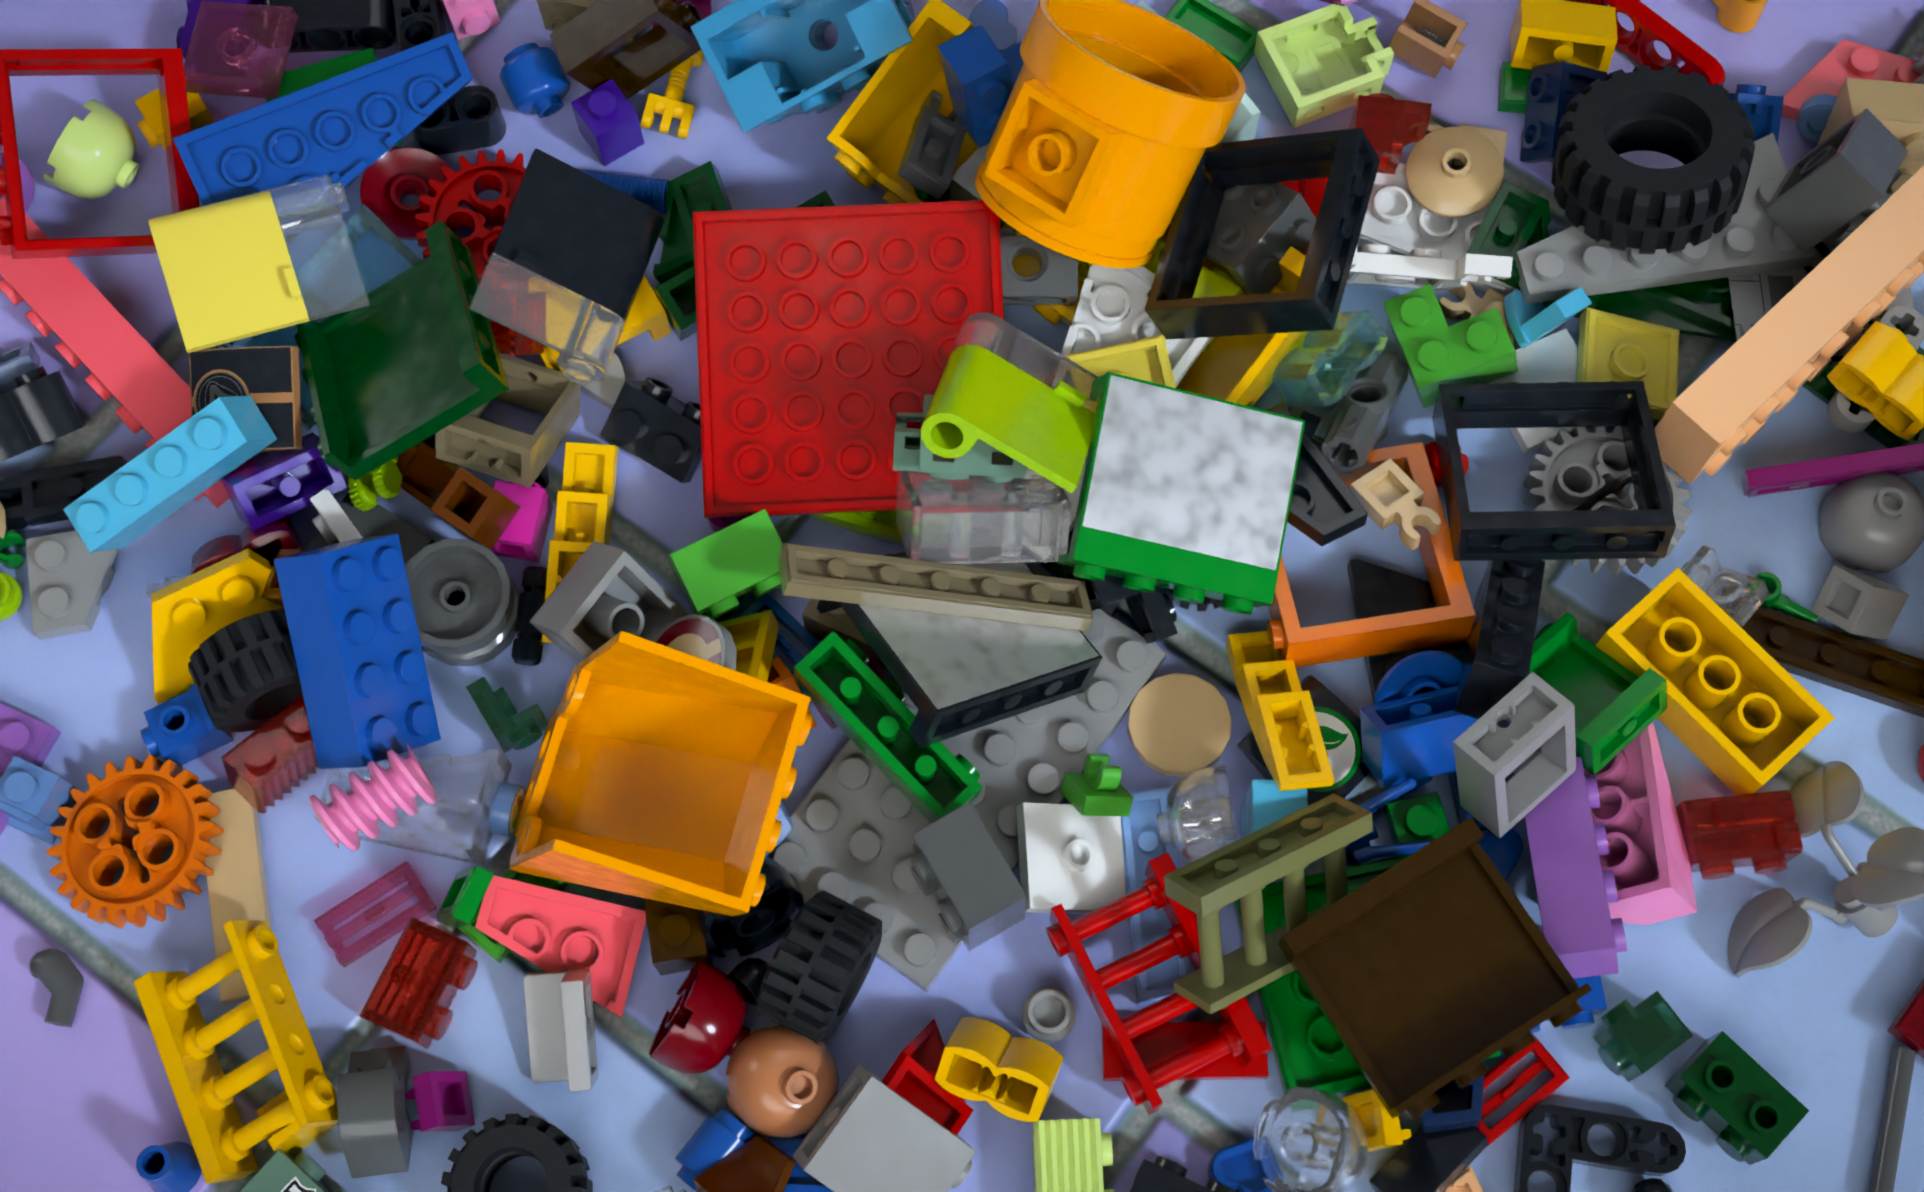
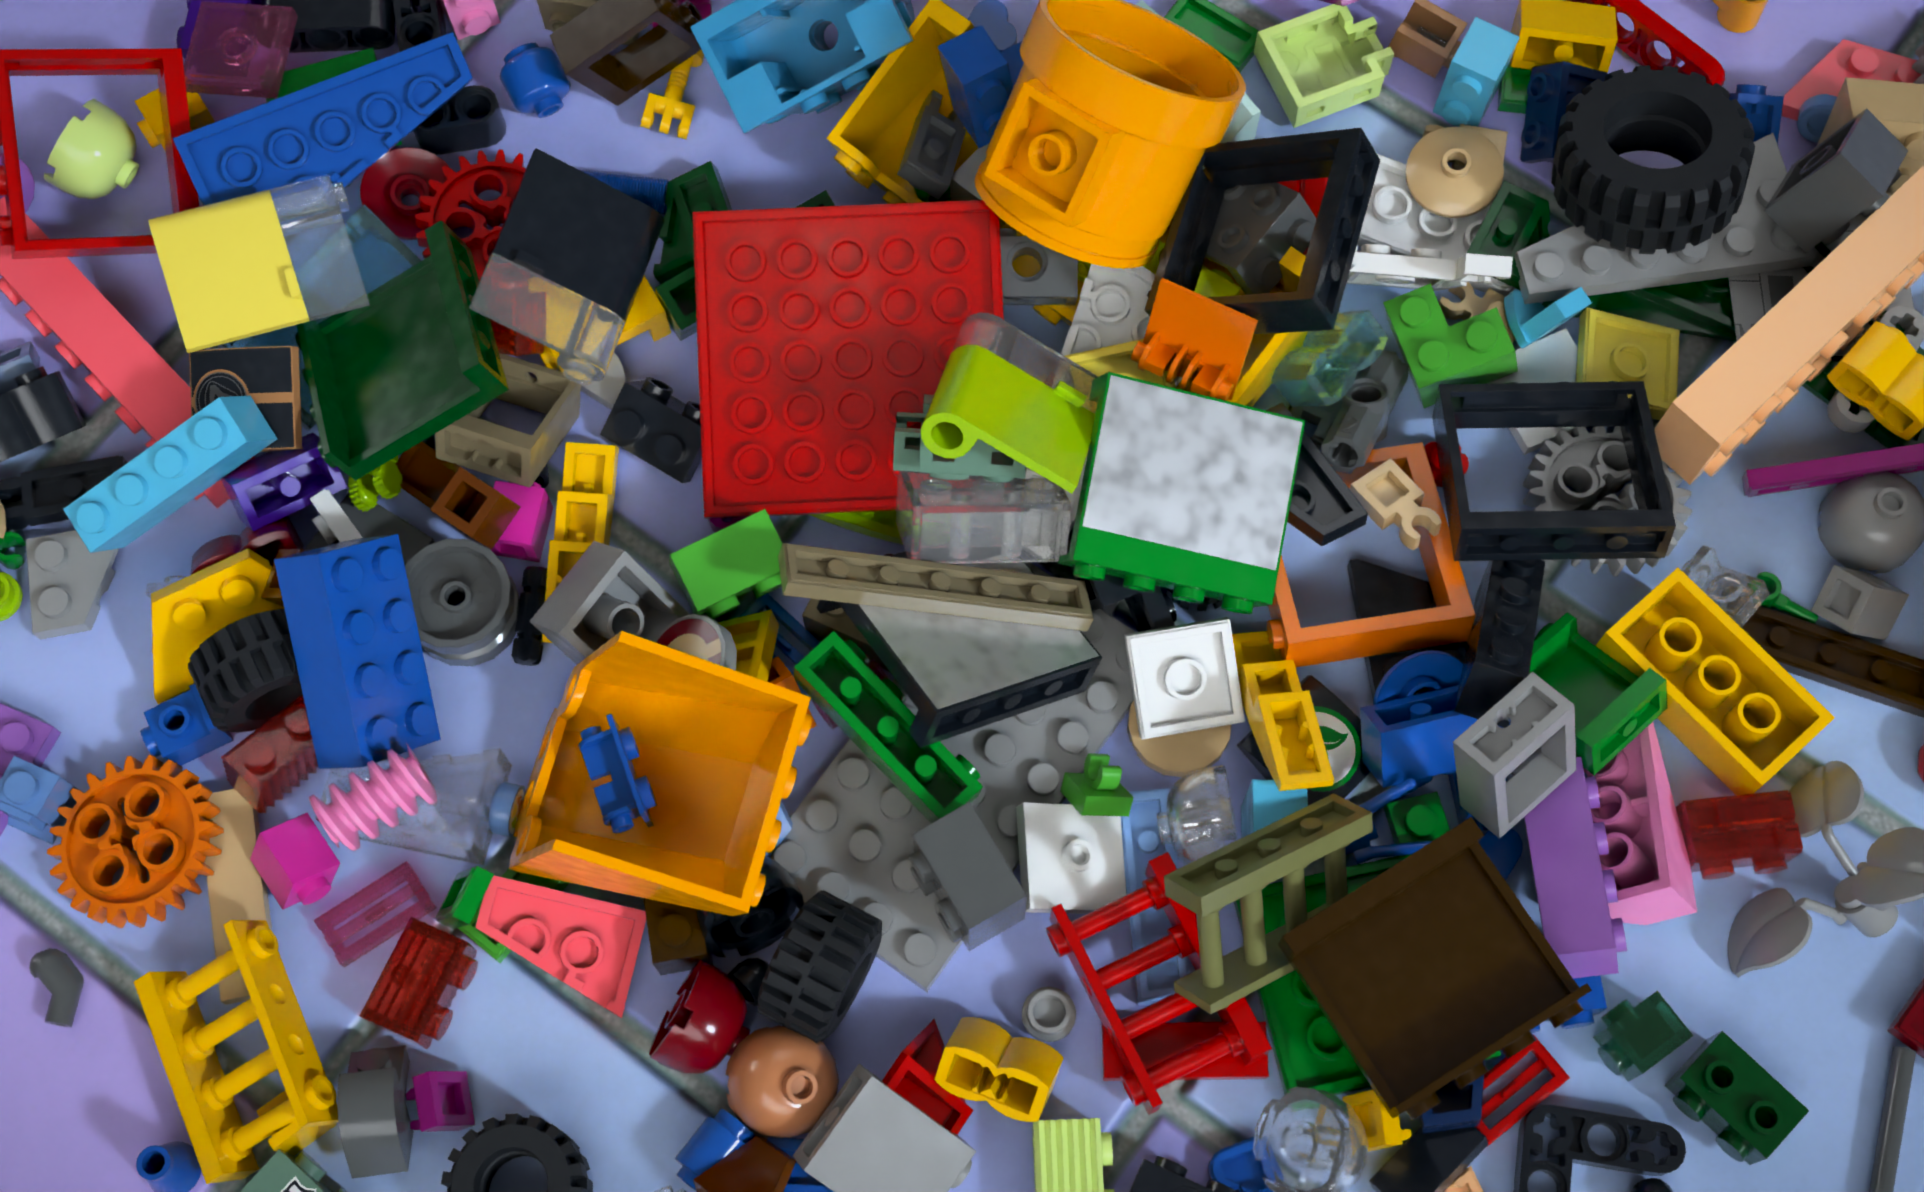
clear green bracket [466,677,548,753] -> none
light grey panel [523,969,598,1092] -> none
dark purple brick [571,79,644,167] -> none
clear red brick [1348,93,1432,175] -> none
none -> dark pink brick [250,813,340,910]
none -> blue hinge [578,714,657,833]
none -> white plate [1124,617,1245,740]
none -> orange hinge [1131,277,1258,401]
none -> medium azure brick [1433,17,1520,127]

